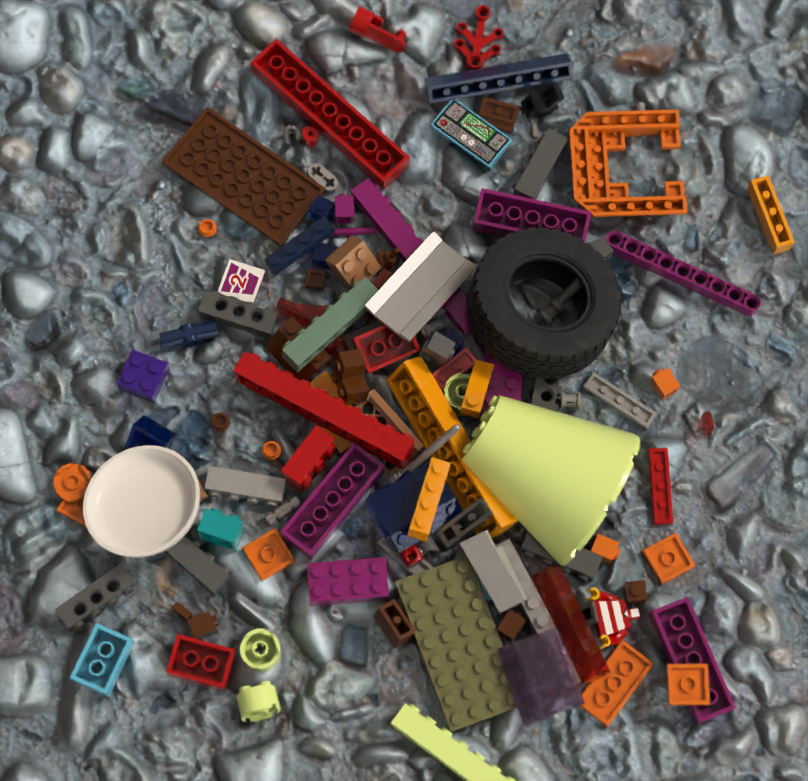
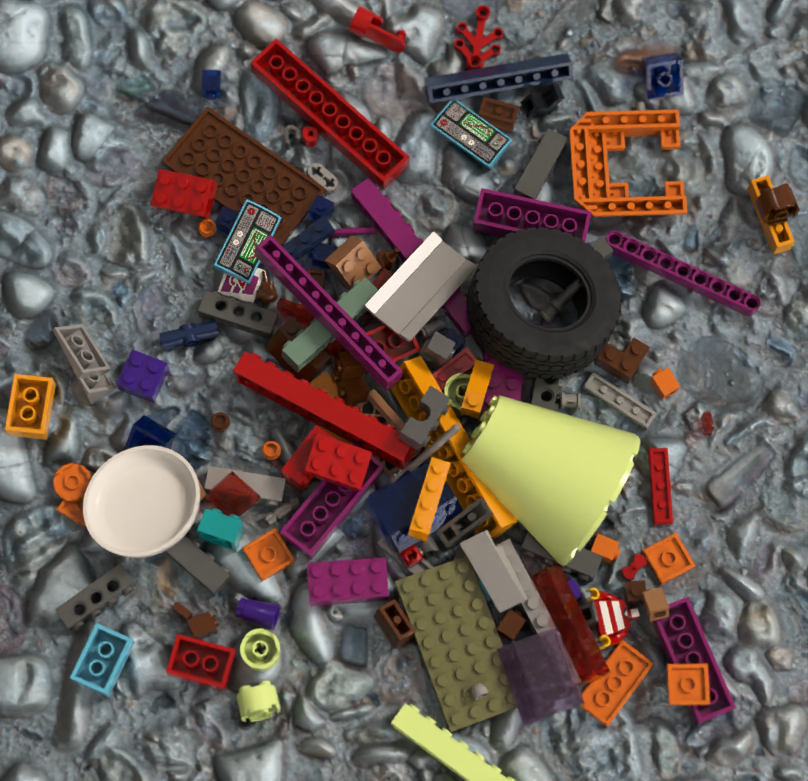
magenta brick [335,194,354,224] -> none
none -> light orange brick [5,374,56,440]
none -> light grey slope [53,324,116,404]
none -> red brick [151,169,218,219]
none -> clear blue brick [201,70,222,100]
none -> clear red tile [205,471,261,517]
none -> slope [214,199,282,284]
none -> clear blue brick [215,206,240,235]
none -> dark purple plant [236,598,281,631]
none -> magenta brick [255,235,403,391]
none -> reddish brown piece [256,271,278,304]
none -> red brick [301,433,372,491]
none -> dark grey arch [398,386,450,451]
none -> light grey hinge [471,683,489,700]
none -> dark purple tile [566,578,582,602]
none -> reddish brown brick [595,337,650,384]
none -> red piece [621,554,647,580]
none -> clear blue slope [642,53,684,99]
none -> medium nougat brick [643,587,669,622]
none -> reddish brown brick [756,184,800,226]

